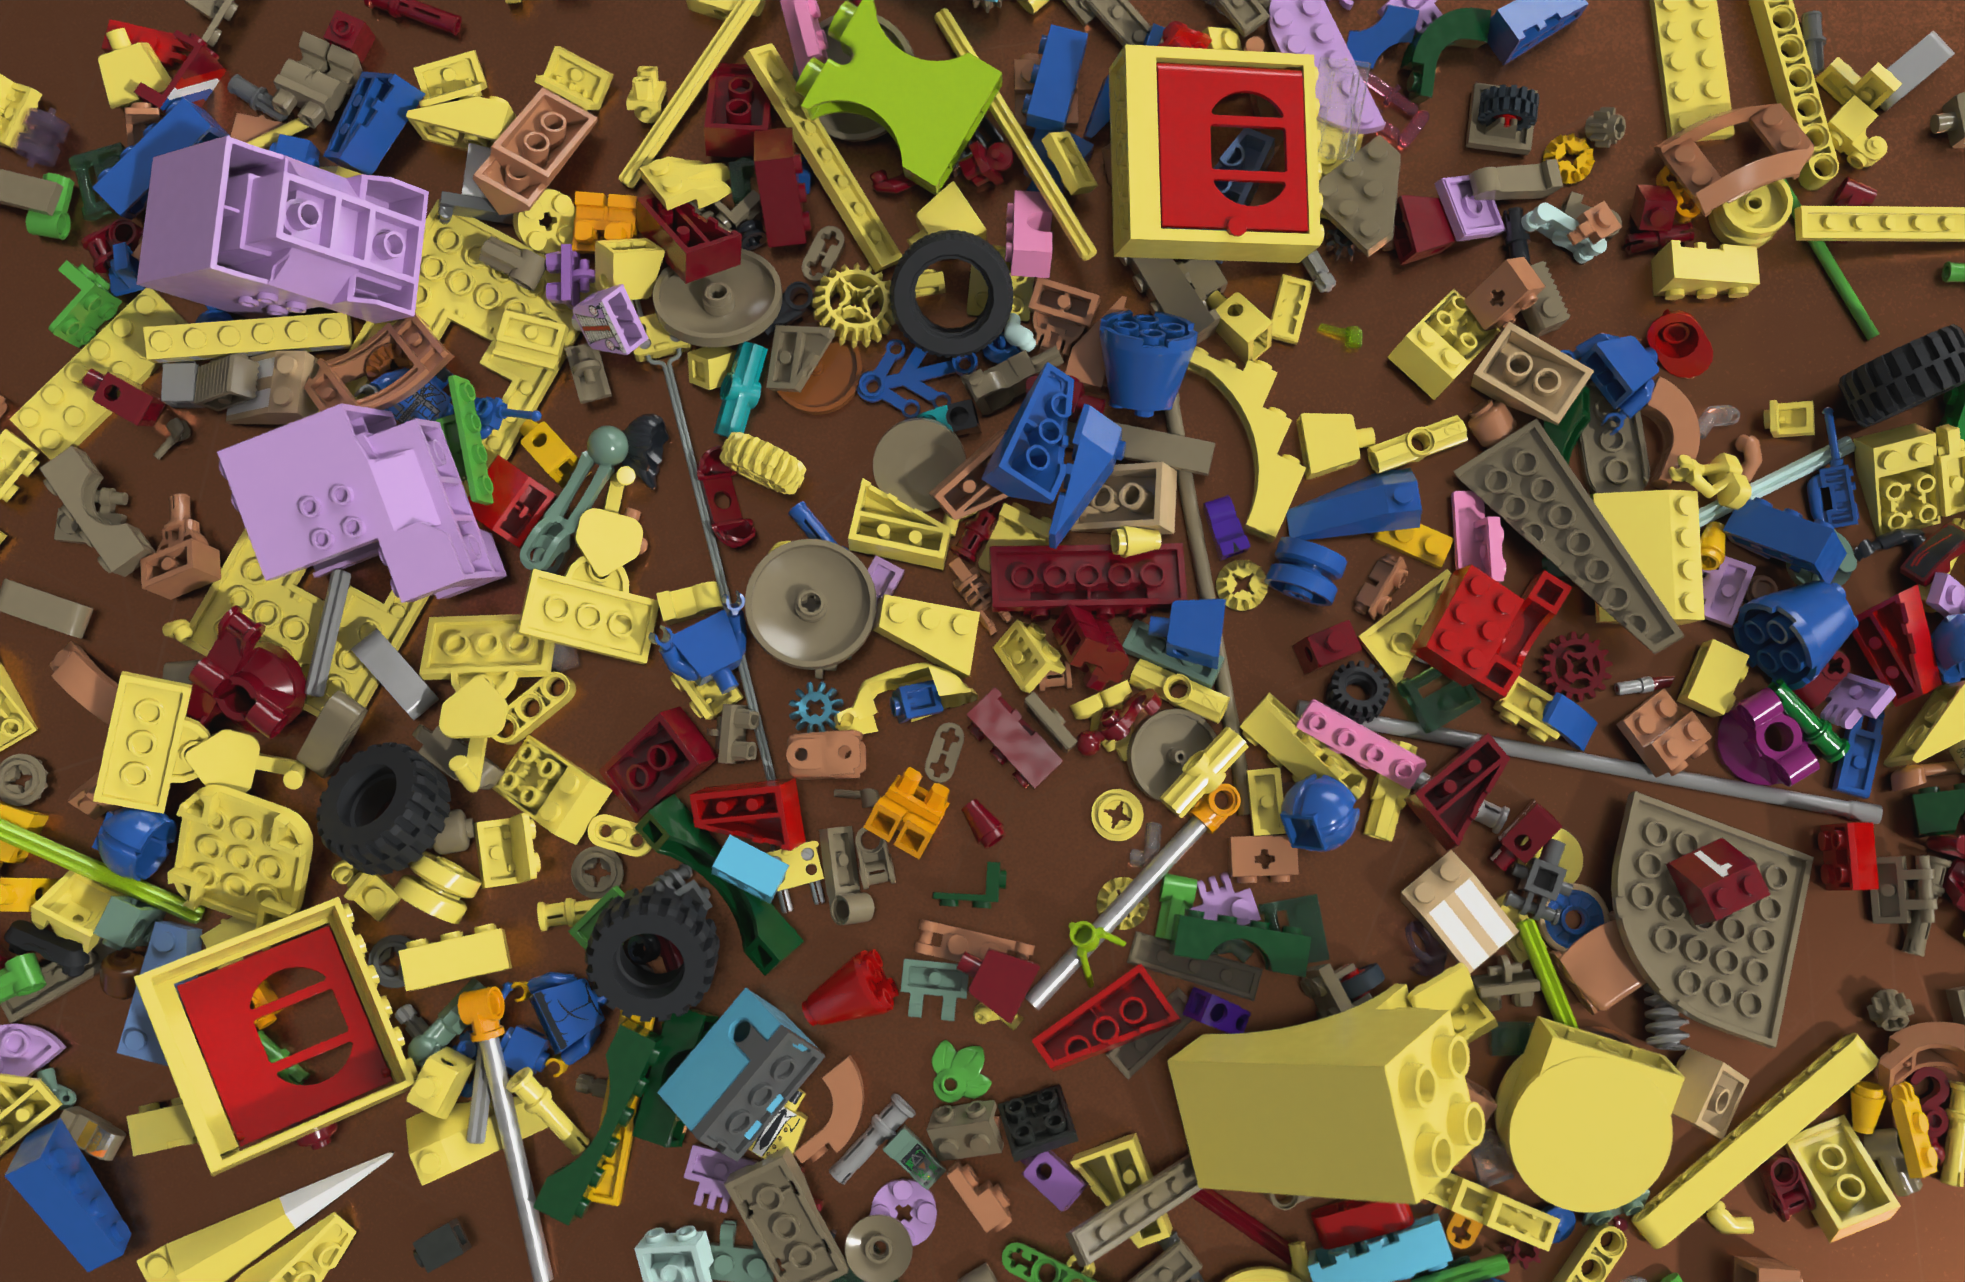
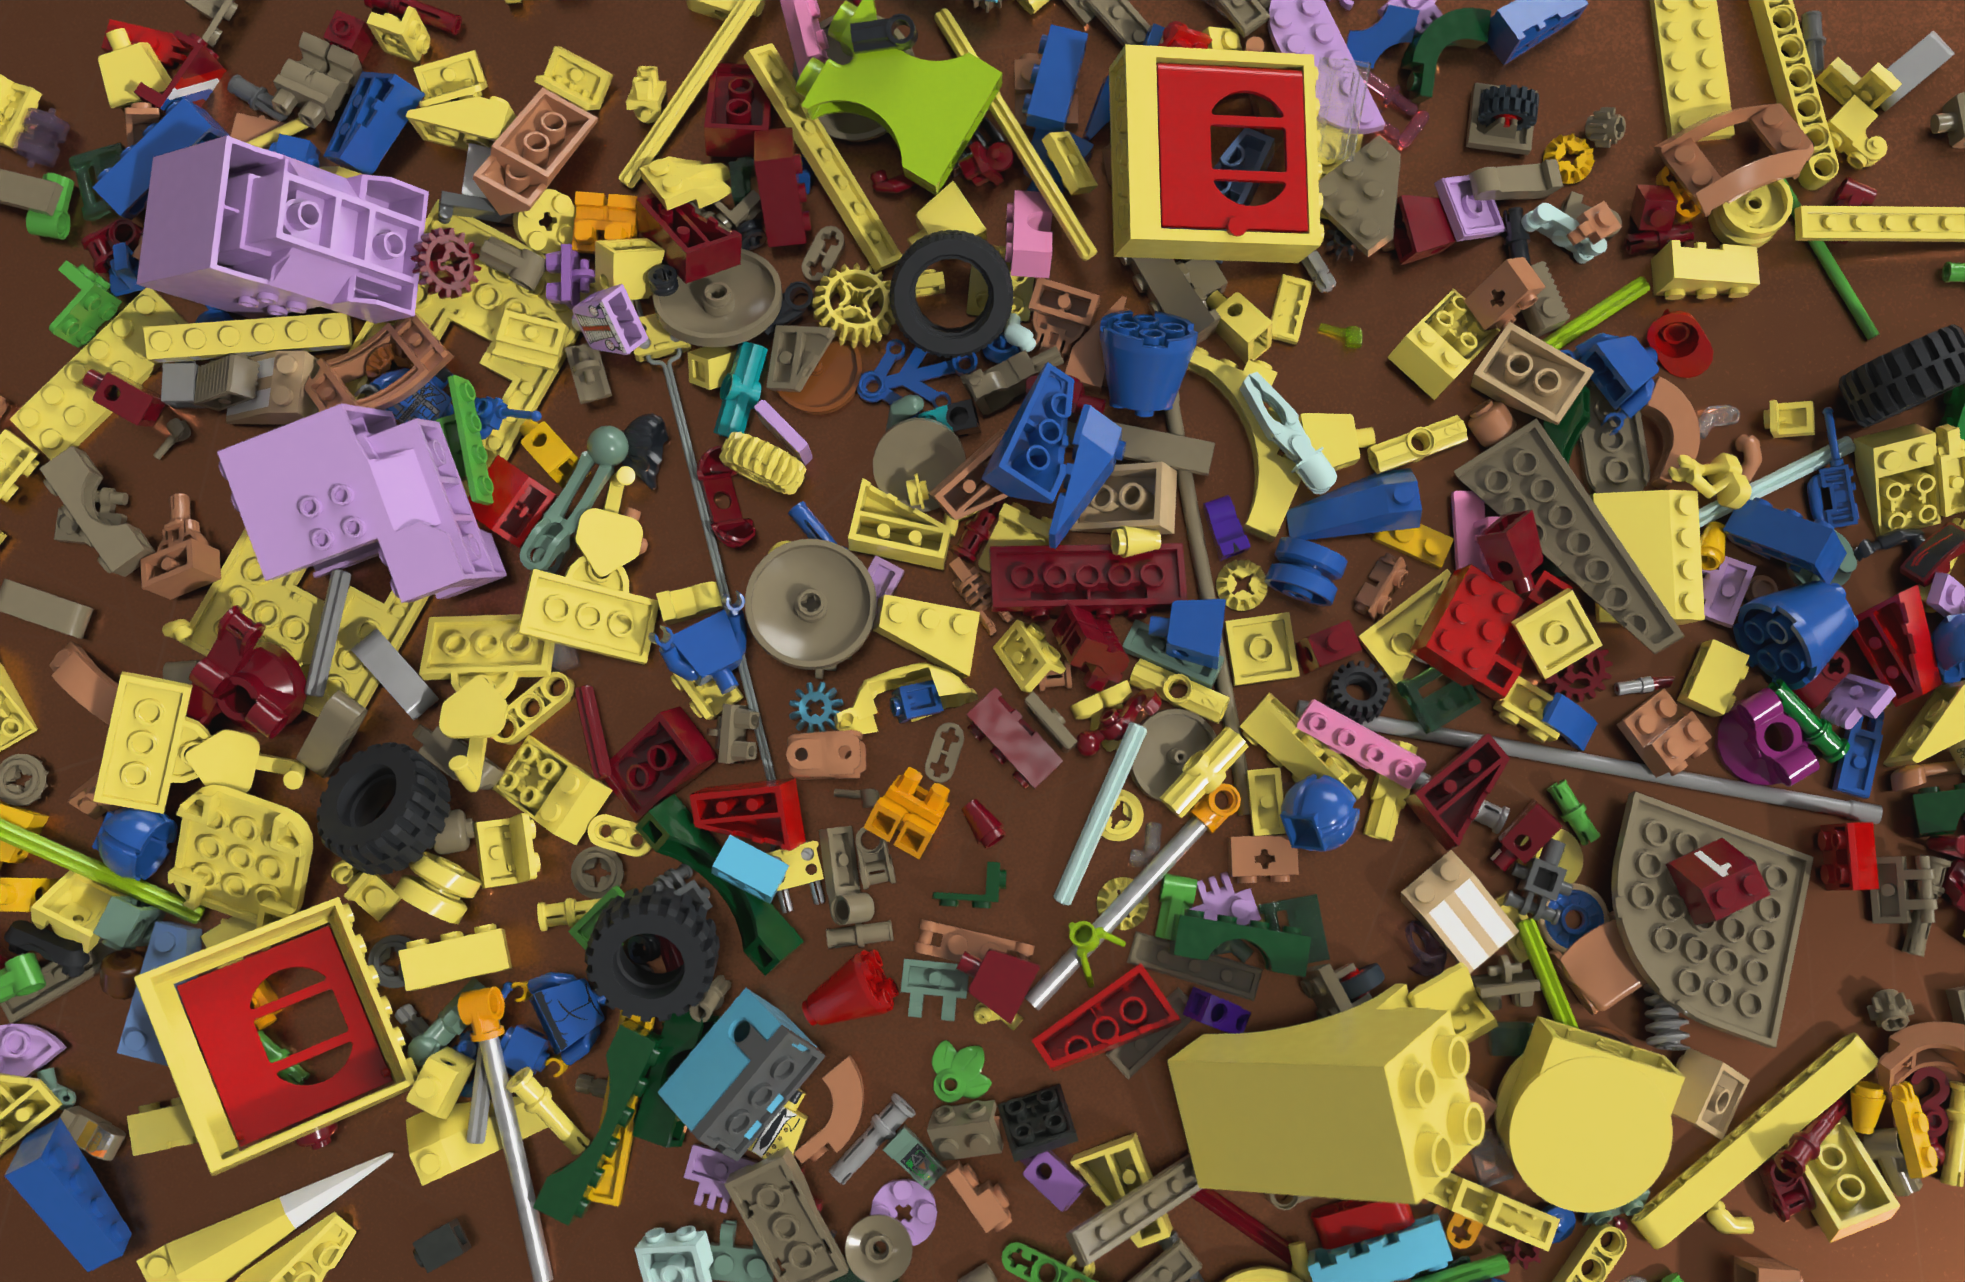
none -> light yellow bracket [367,6,430,63]
none -> dark red gear [411,228,481,299]
none -> dark red axle [574,685,612,780]
none -> black bush [648,264,679,297]
none -> dark tan axle [690,975,731,1022]
none -> lavender tile [754,400,813,466]
none -> dark tan pin [826,920,894,950]
none -> black piece [850,14,918,54]
none -> sand green arm [886,394,924,431]
none -> light yellow plate [906,473,929,509]
none -> light aqua axle [1054,722,1147,906]
none -> light yellow plate [1224,612,1300,686]
none -> light aqua arm [1240,372,1337,495]
none -> dark red torso [1476,510,1543,594]
none -> light yellow plate [1511,588,1602,679]
none -> lime axle [1542,276,1650,350]
none -> bright green pin [1547,779,1601,846]
none -> dark red pin [1774,1098,1849,1178]

